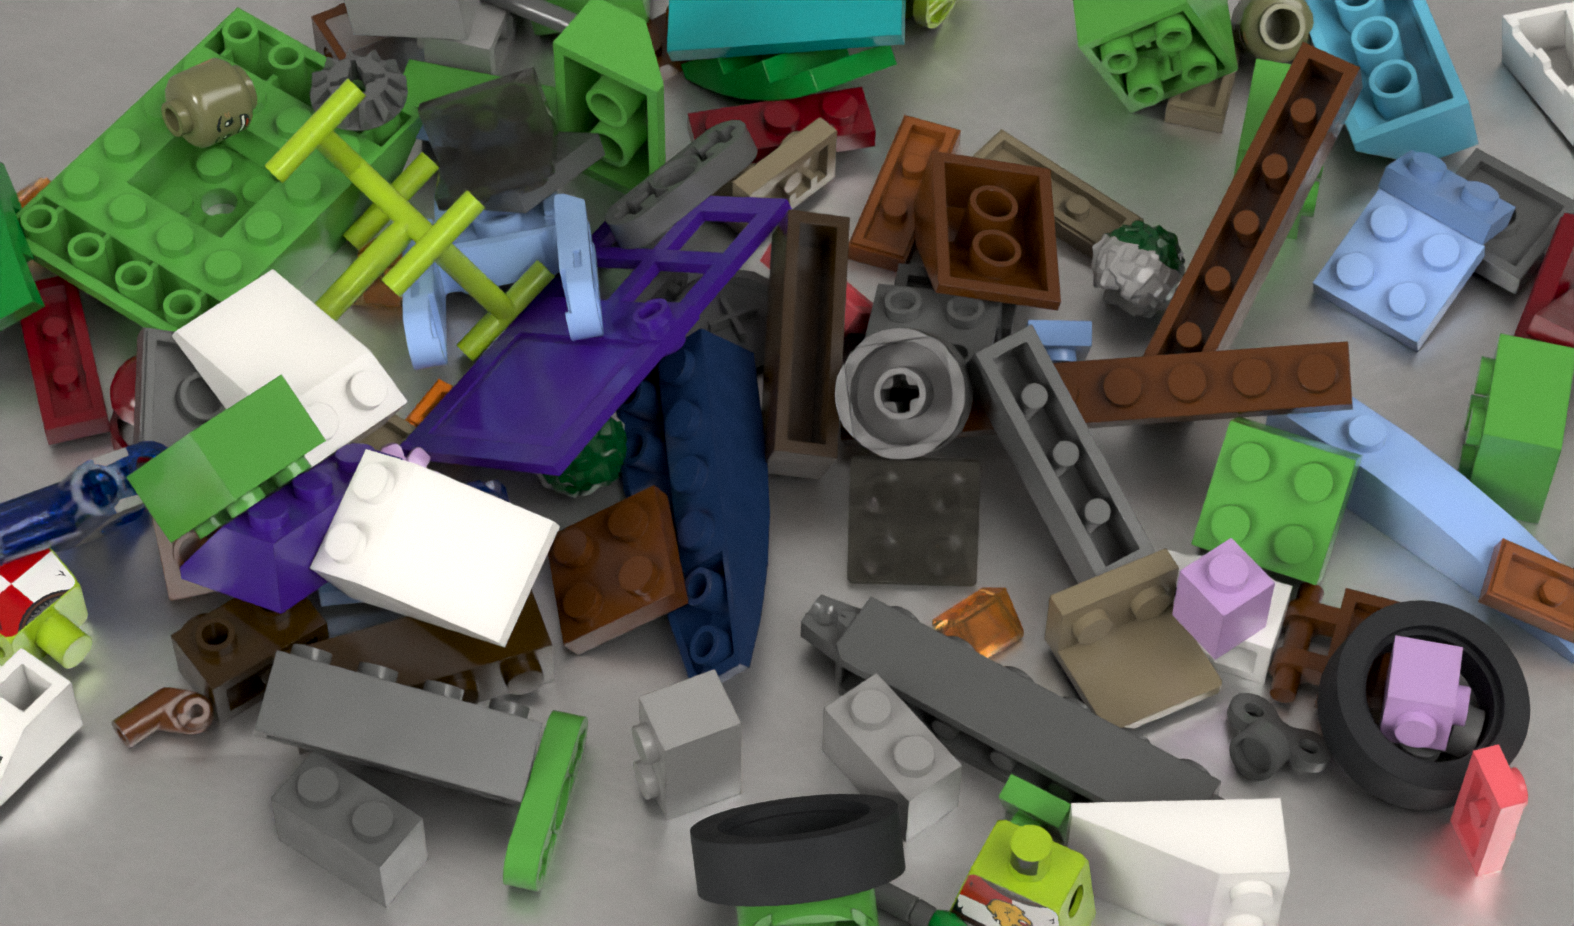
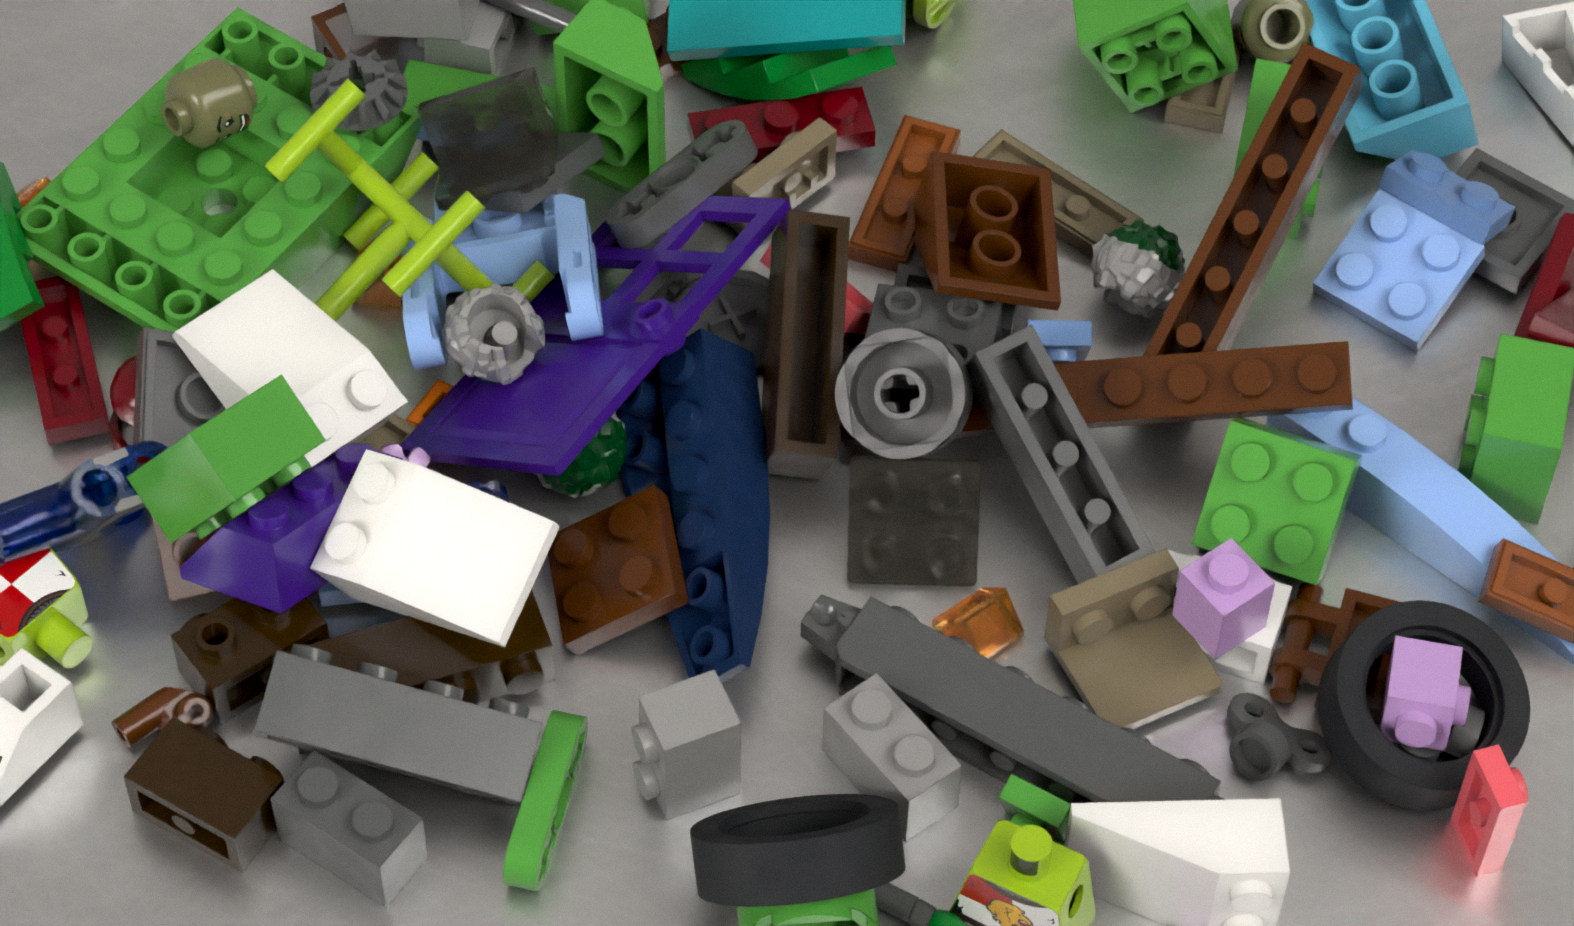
none -> dark brown brick [123,717,284,873]
none -> light grey piece [441,284,545,385]

